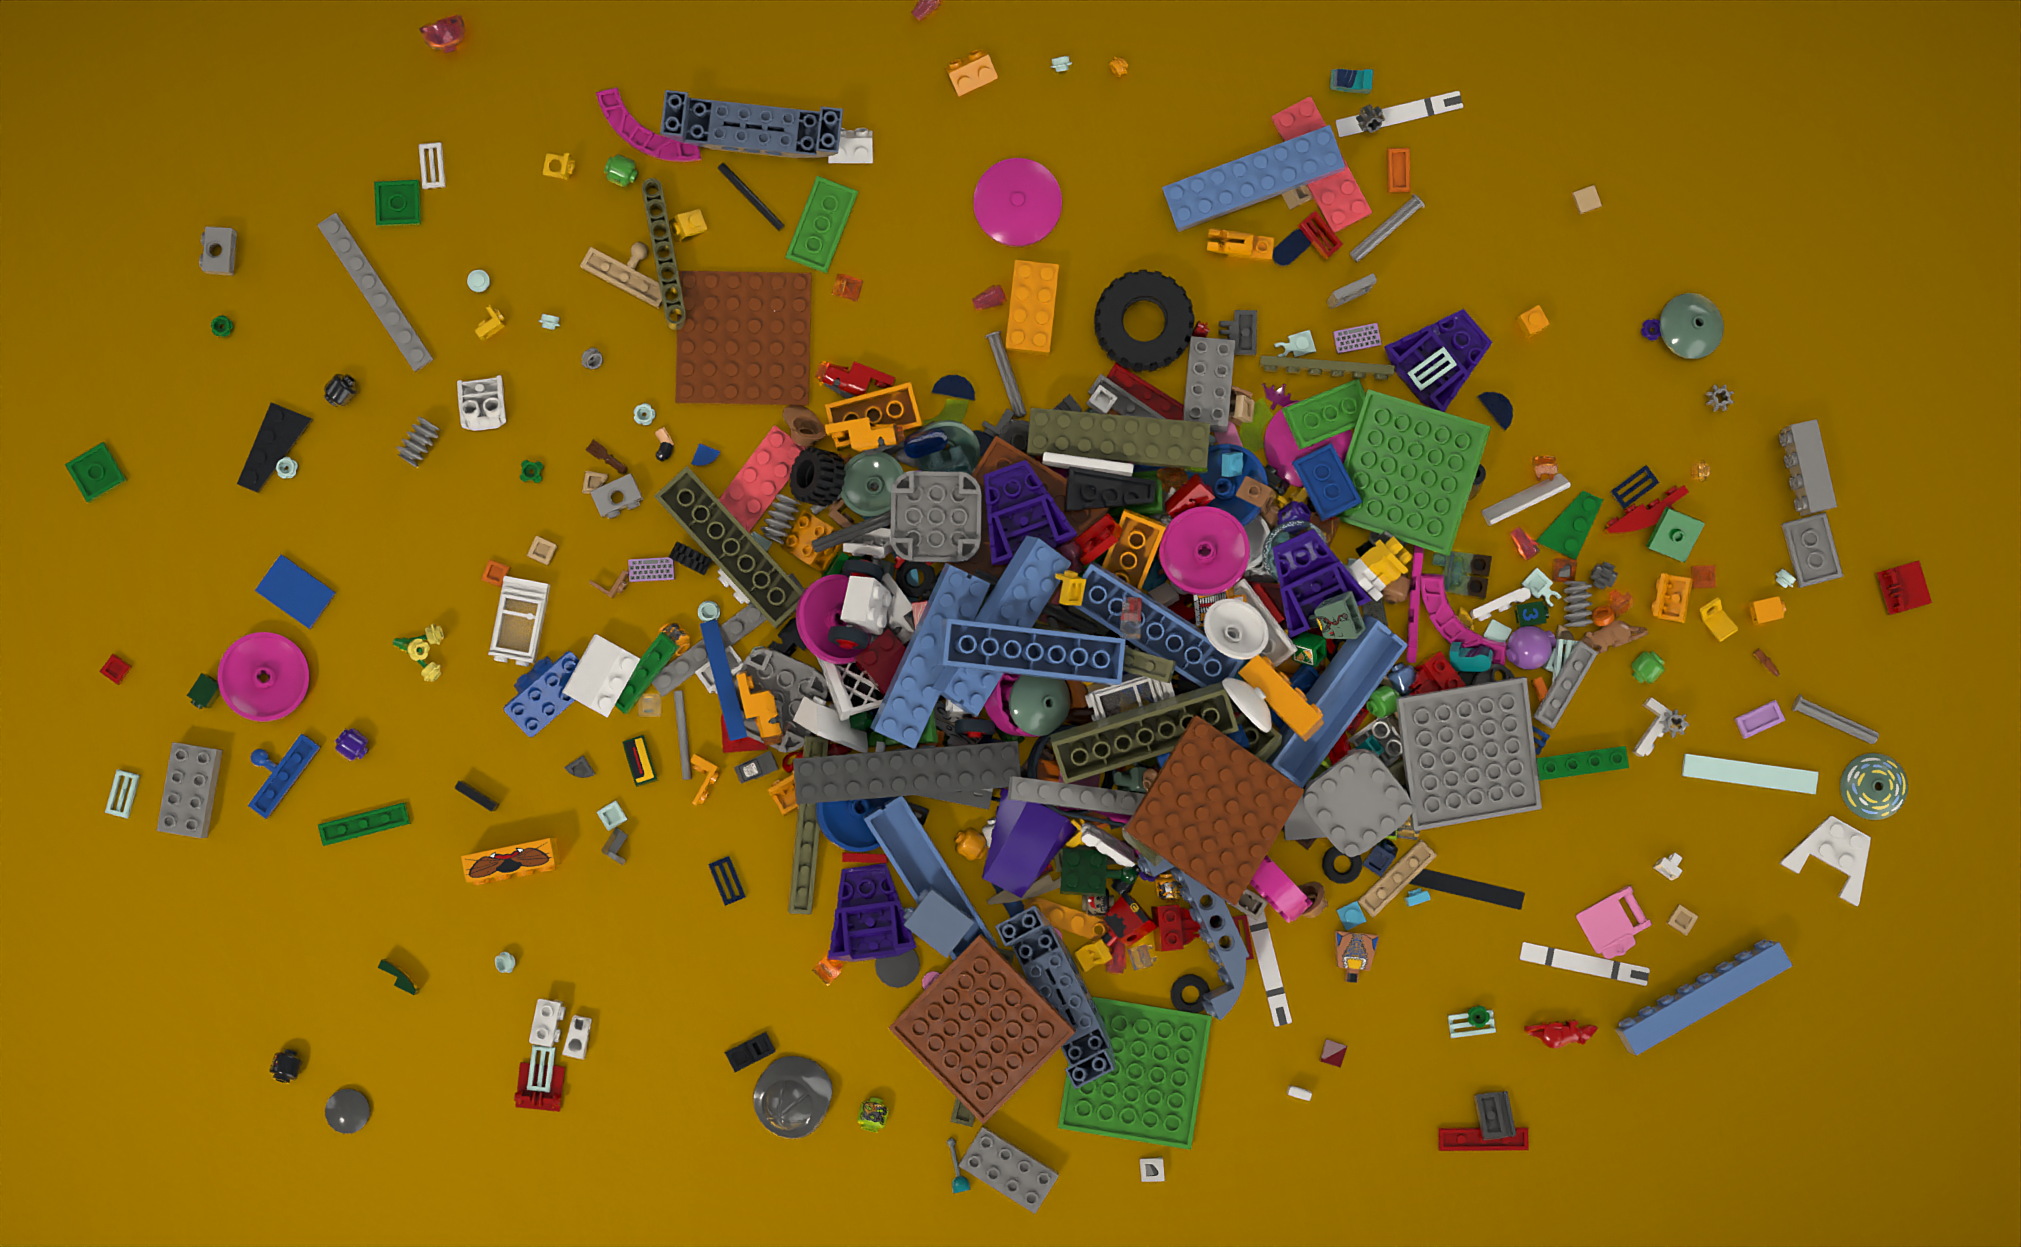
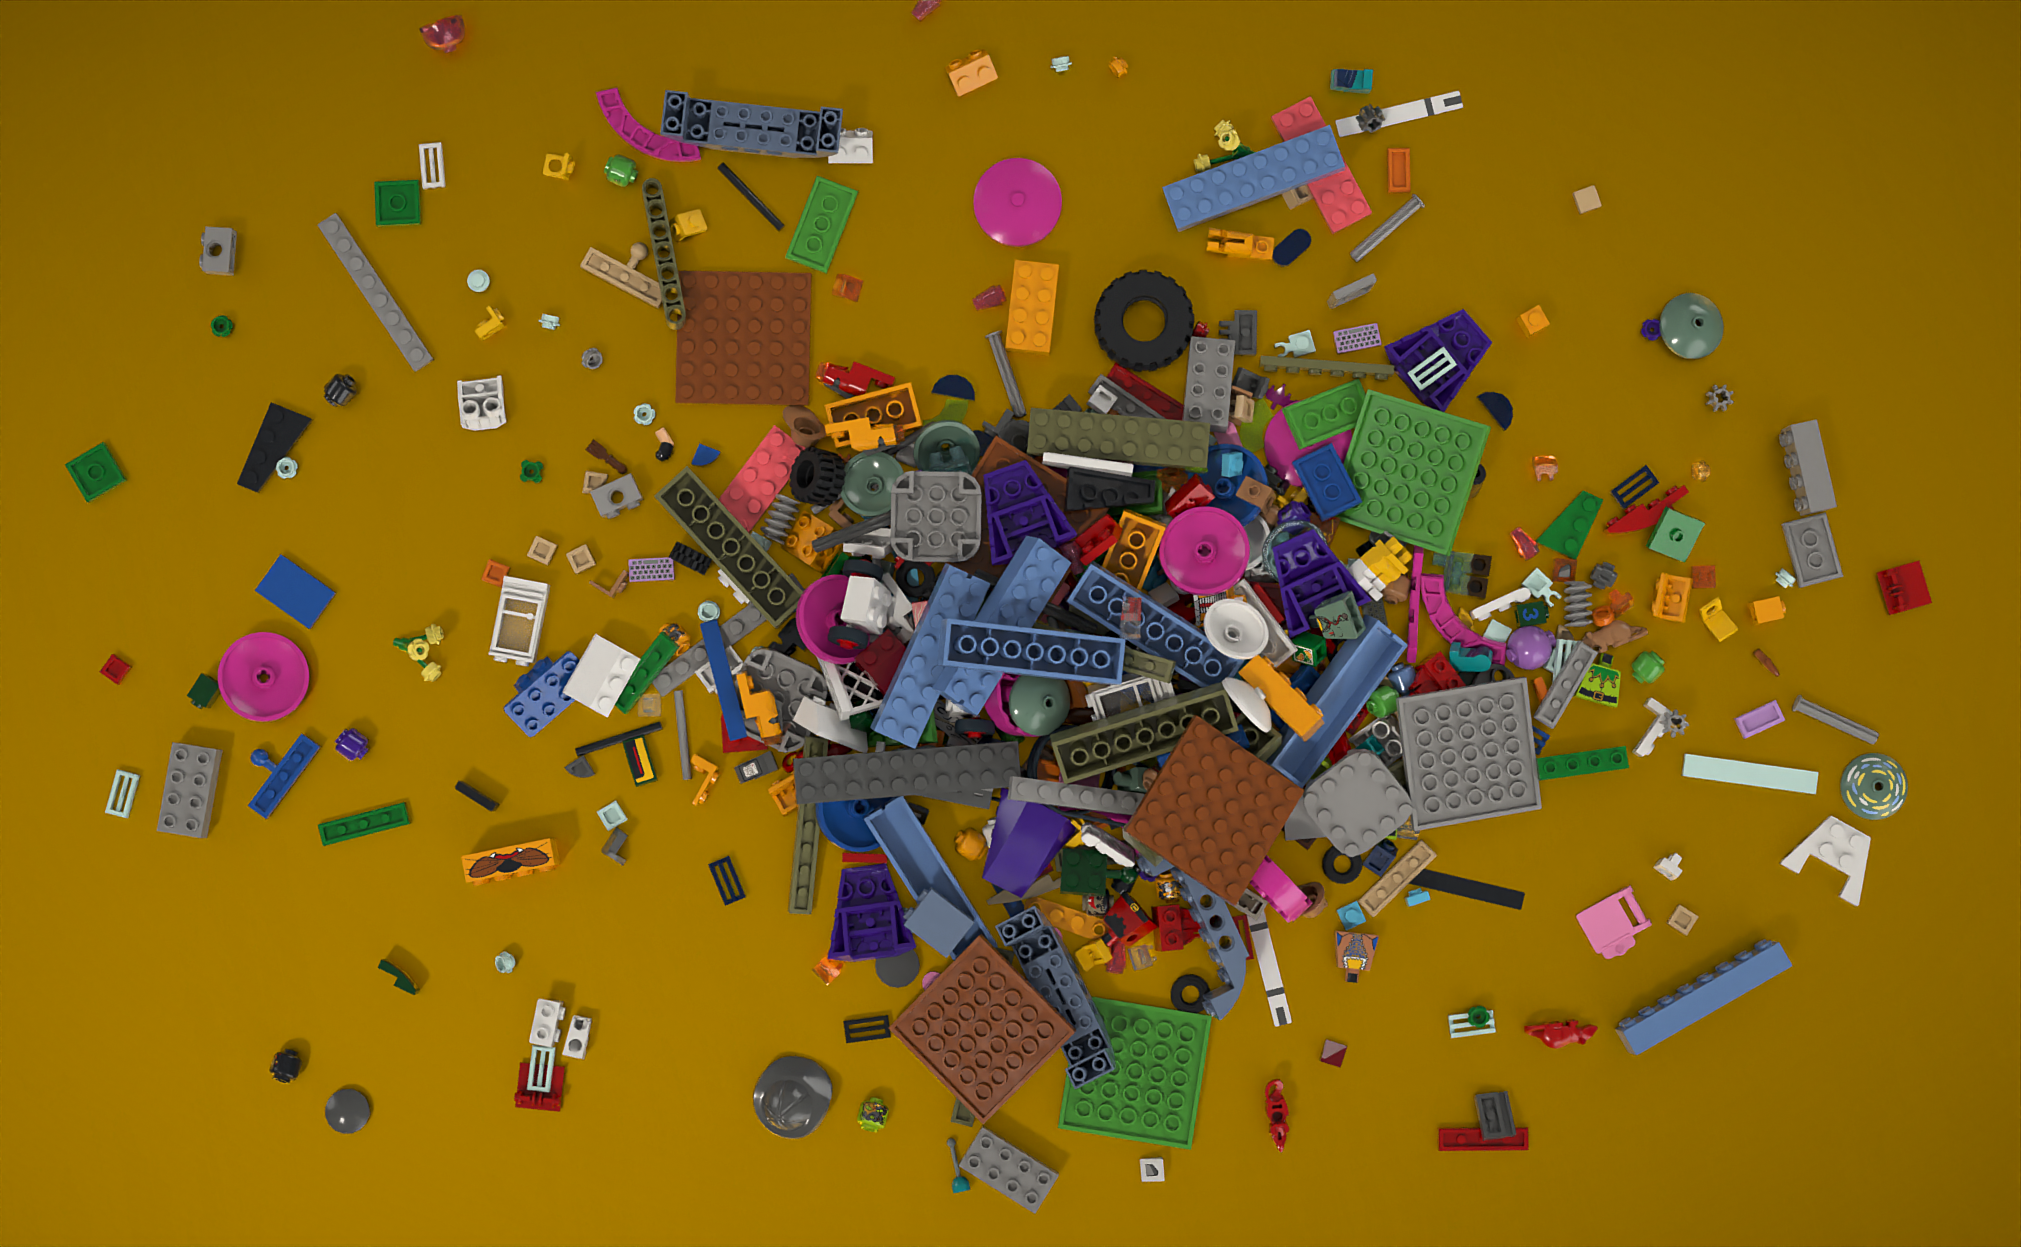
light grey piece [396,417,441,467] -> none
black slope [724,1032,776,1073] -> none
clear blue tile [904,428,948,459] -> none
yellow bracket [1055,570,1086,606] -> none
white tile [1286,1085,1312,1101] -> none
red tile [1297,210,1343,259] -> none
white slope [1482,473,1571,526] -> none
white sticker [1520,942,1650,986] -> none
none -> tan plate [566,544,596,574]
none -> black bar [575,721,663,757]
none -> black tile [843,1015,891,1043]
none -> light yellow plant [1194,120,1256,173]
none -> dark grey bracket [1231,367,1270,399]
none -> red animal [1265,1079,1289,1153]
none -> torso [1573,653,1621,708]

